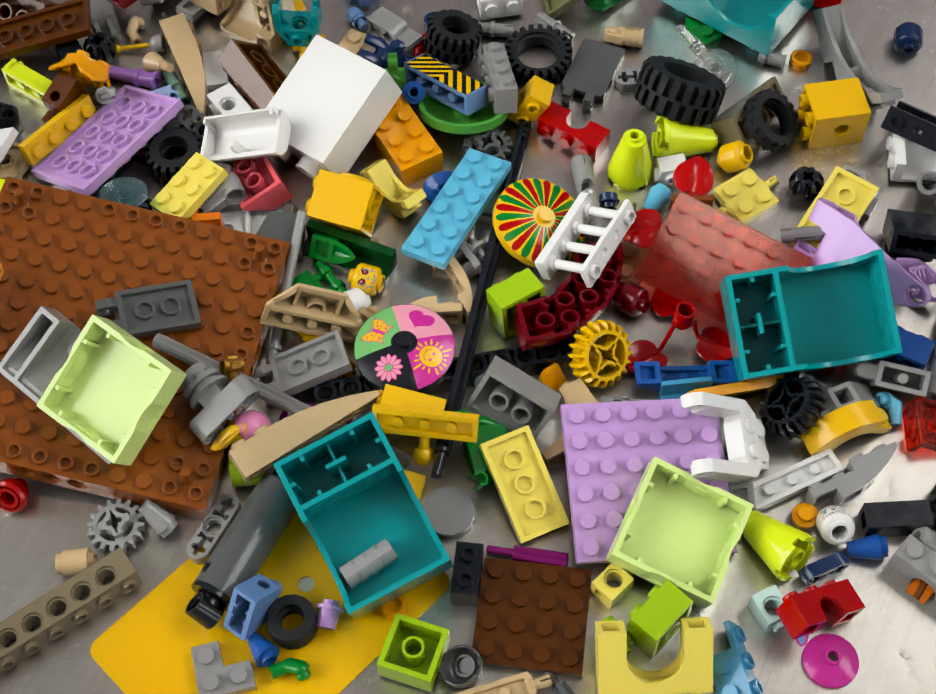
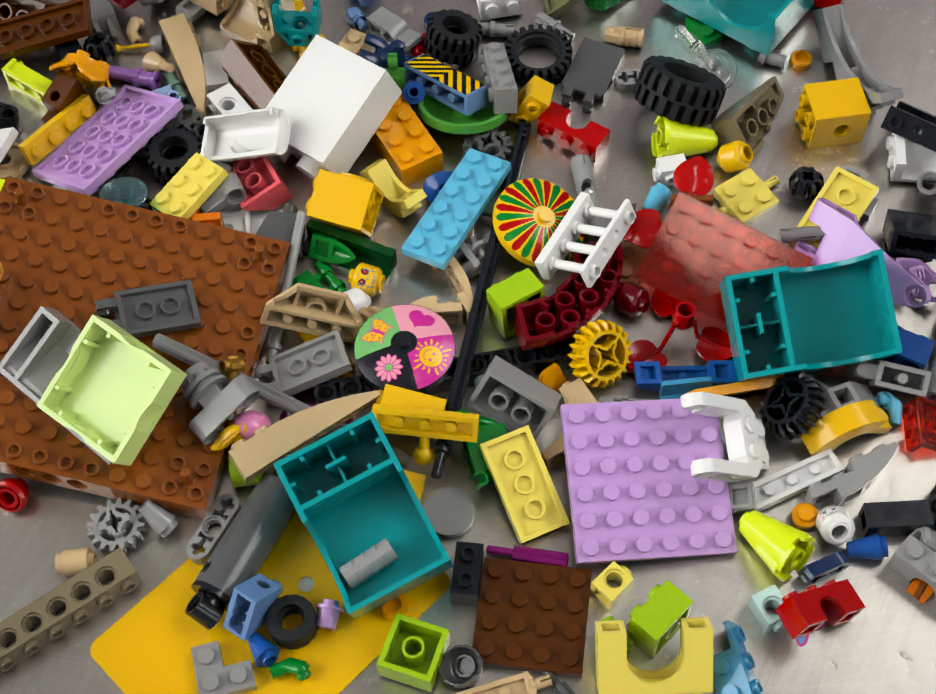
dark blue plate [599,192,620,210] -> none
yellowish green tile [605,457,754,609] -> none
neon yellow cone [607,129,653,191] -> none
black tyre [742,88,800,152] -> none
dark pink dish [802,633,859,689] -> none
dark blue head [894,22,923,55] -> none

